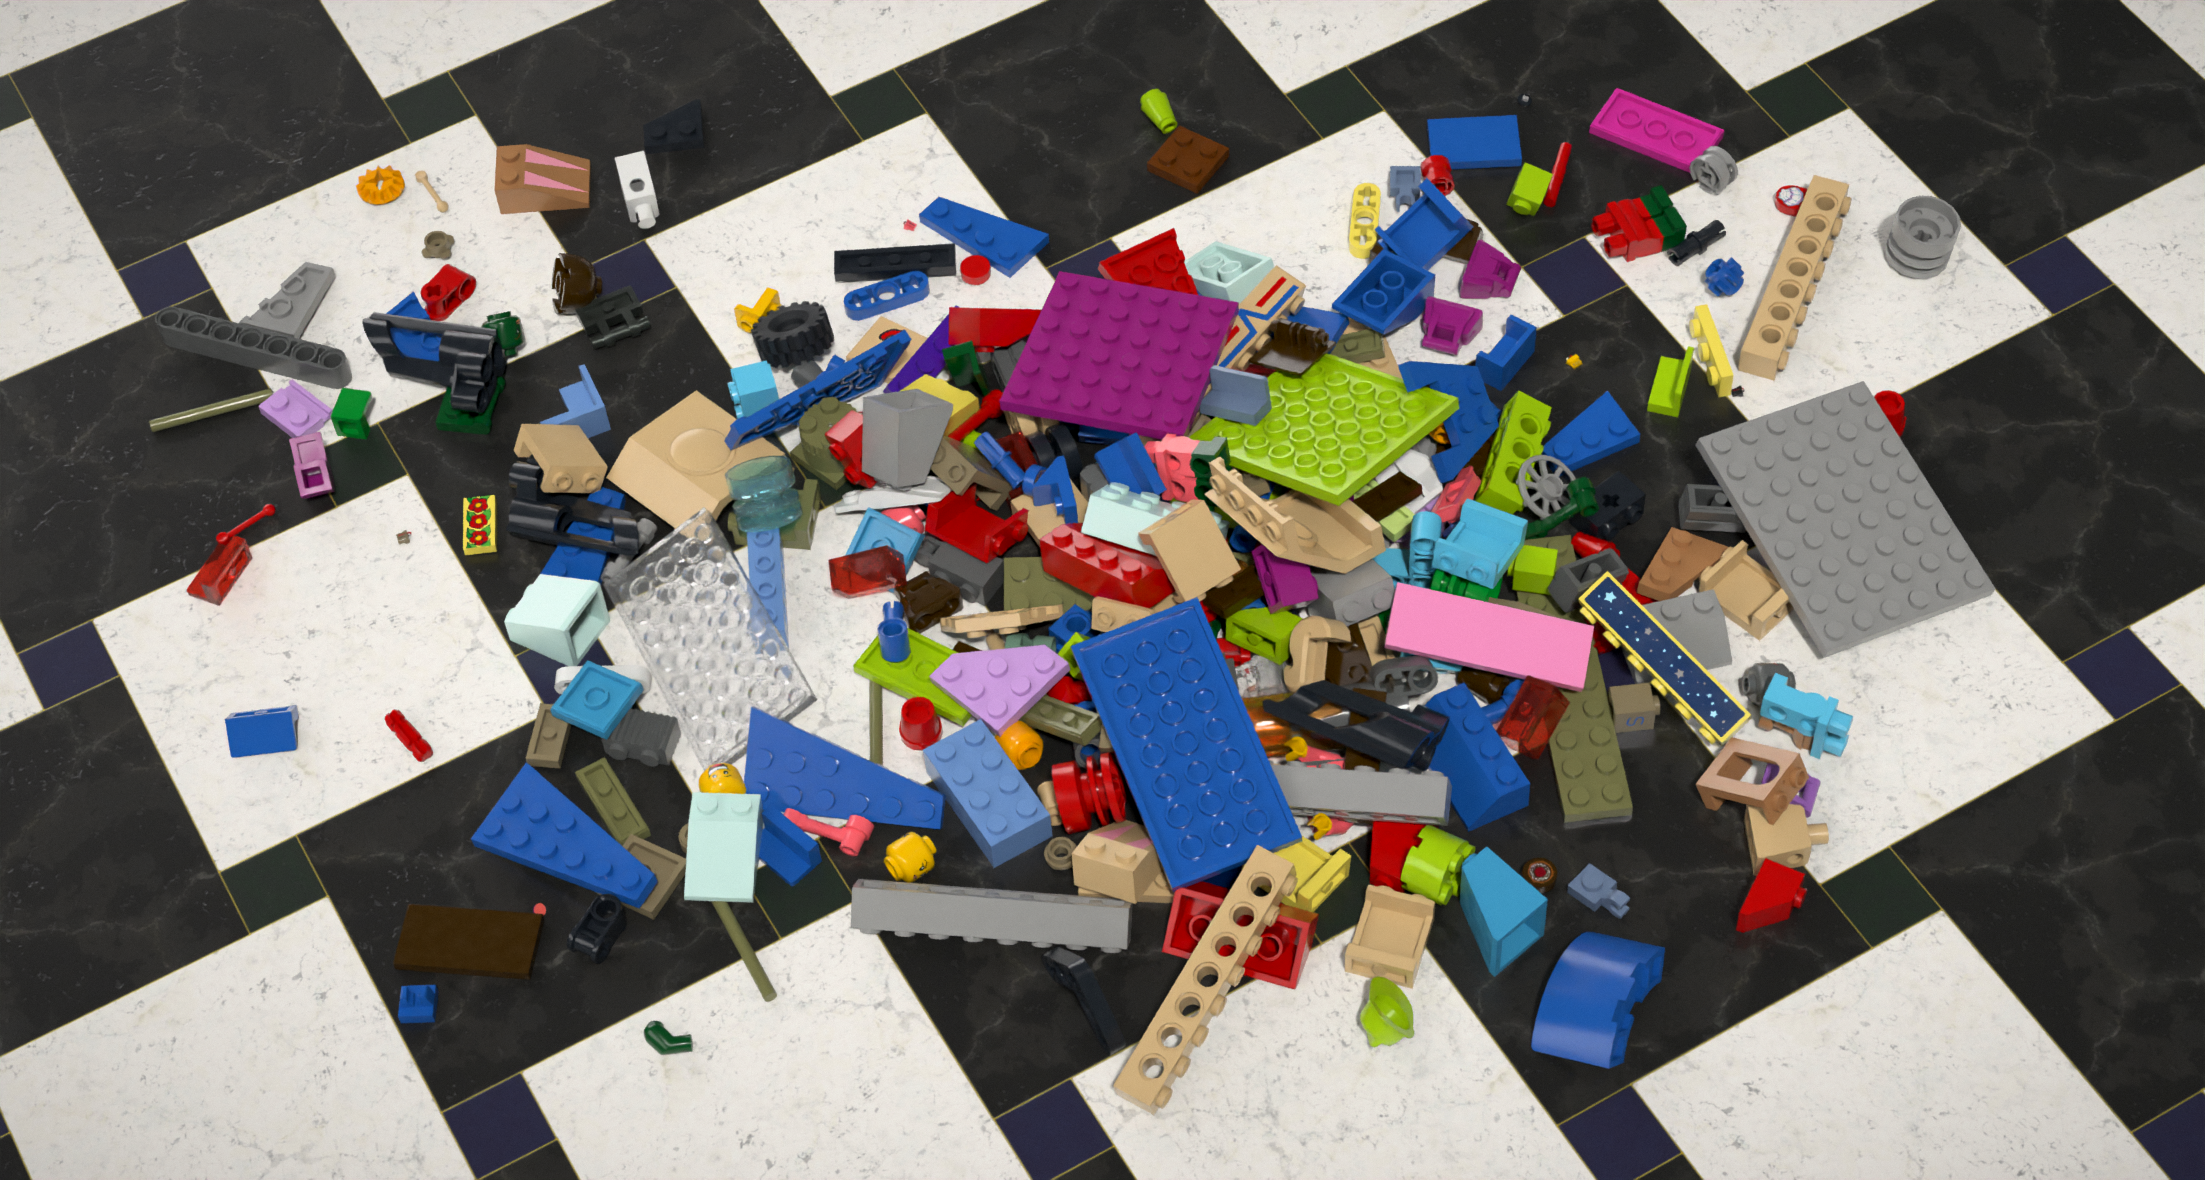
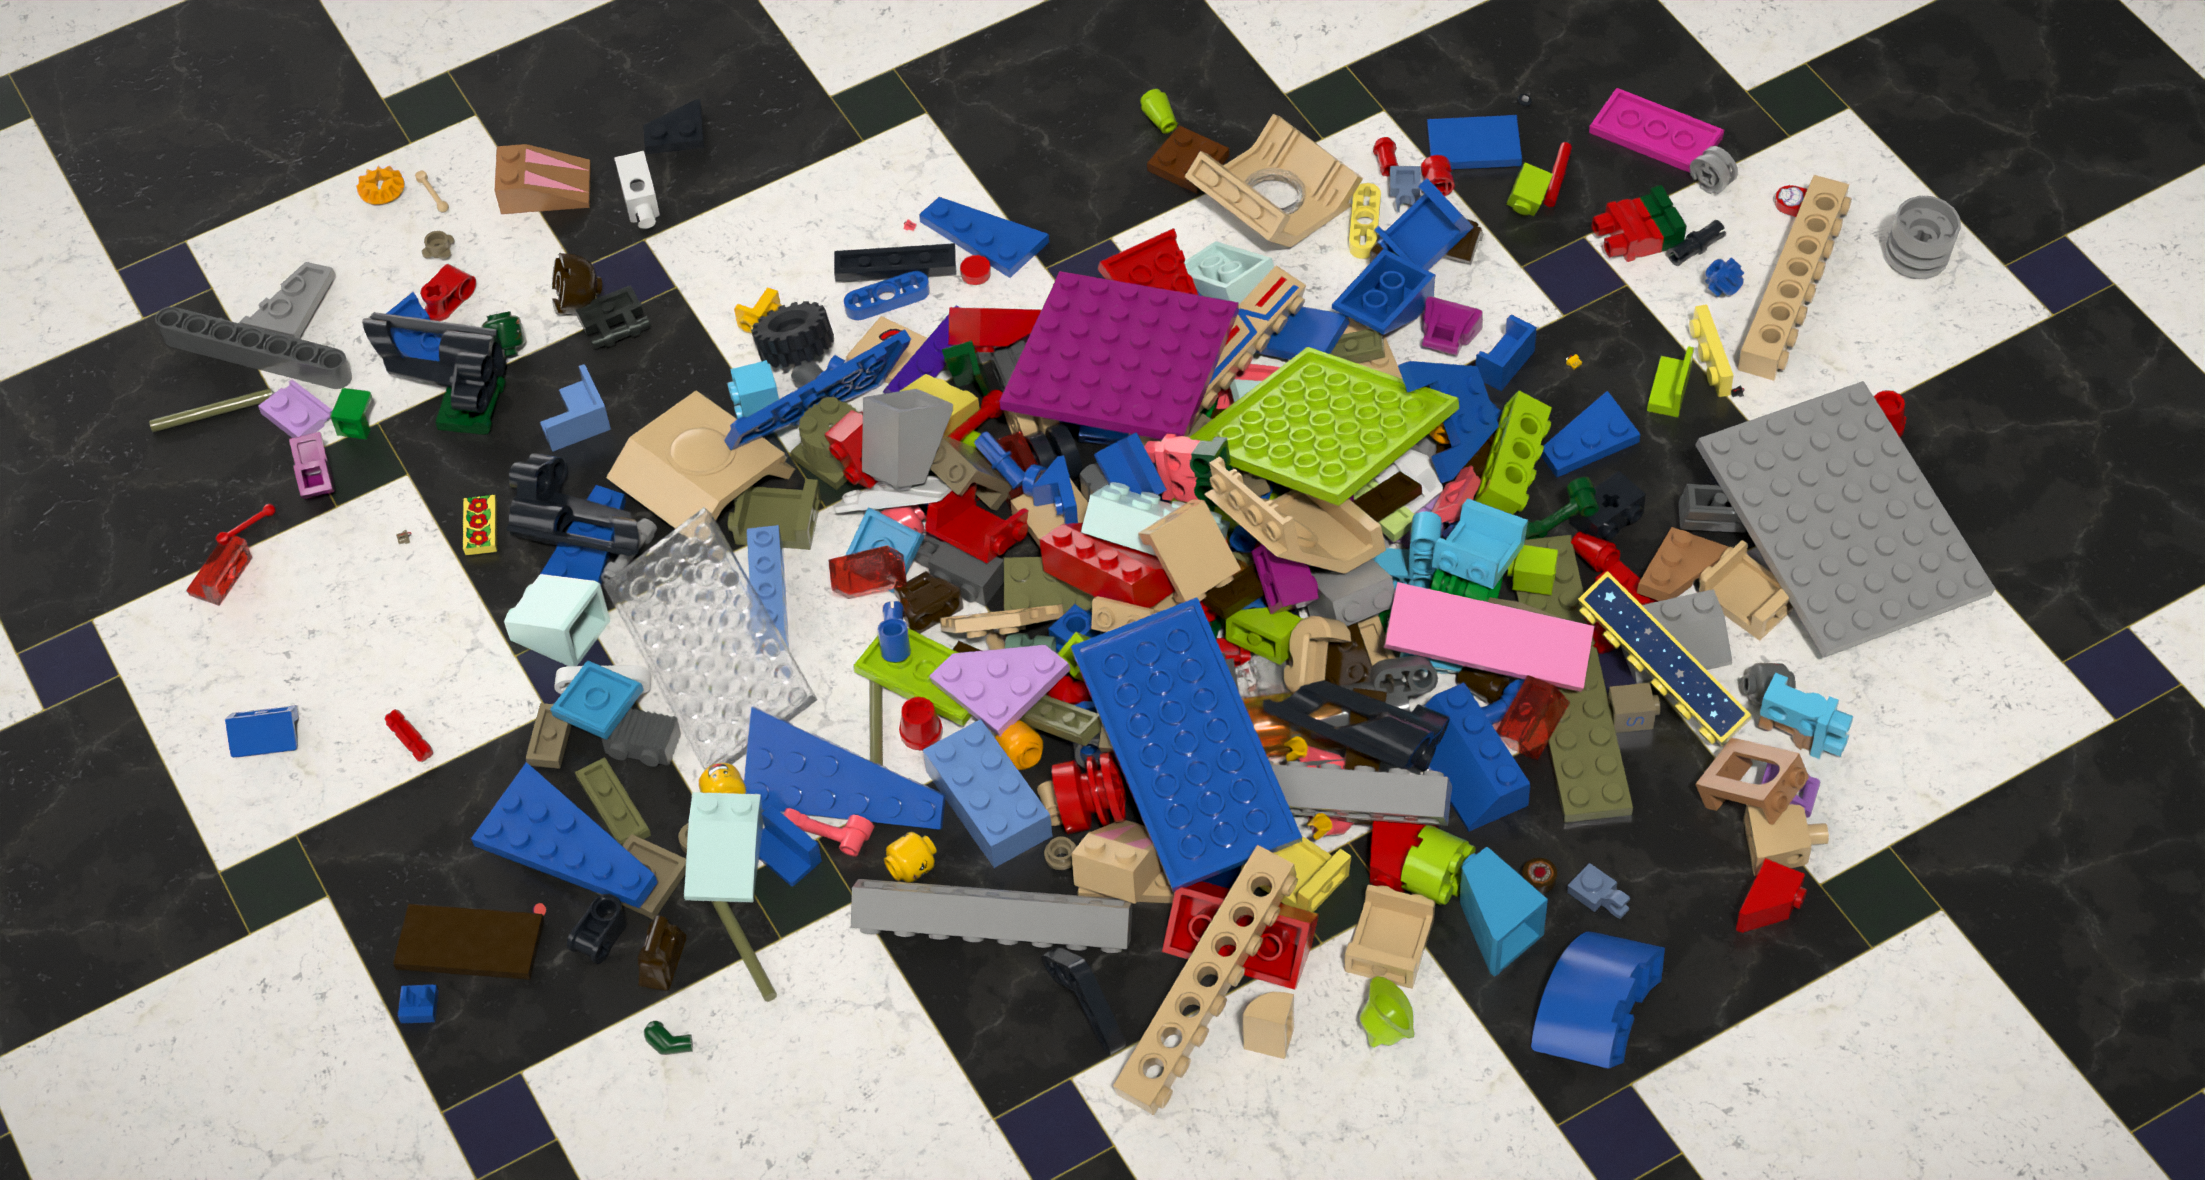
tan panel [514,424,608,493] -> none
clear light blue wheel [725,456,803,532] -> none
sand blue panel [1200,365,1272,426] -> none
dark brown hinge [1249,318,1336,376] -> none
magenta piece [1460,239,1521,299] -> none
light grey wheel [1516,455,1576,523] -> none
dark grey brick [1548,548,1629,613] -> none
none -> dark brown piece [638,916,686,991]
none -> tan panel [1185,114,1363,247]
none -> tan brick [1243,992,1294,1059]
none -> red pin [1373,137,1399,177]

